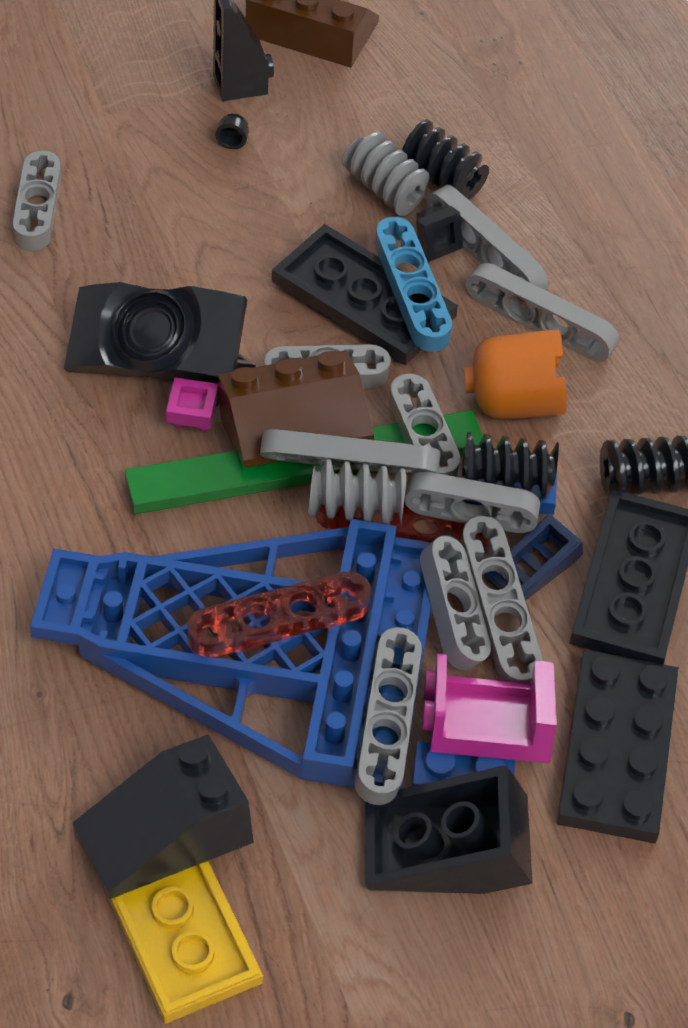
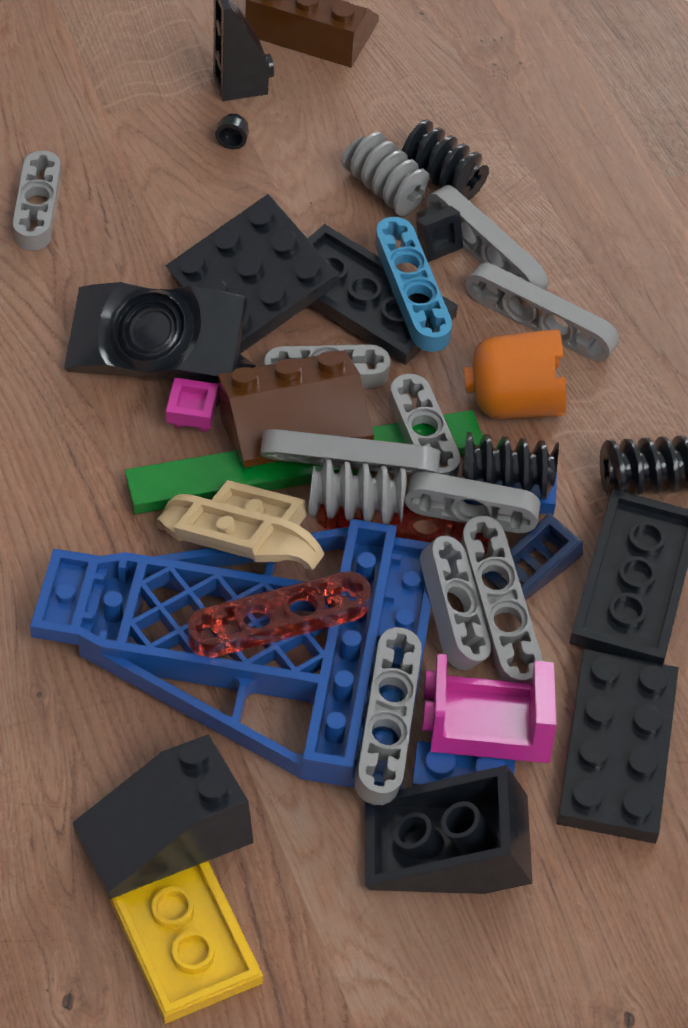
none -> tan plate [156,480,325,571]
none -> black plate [166,194,341,354]

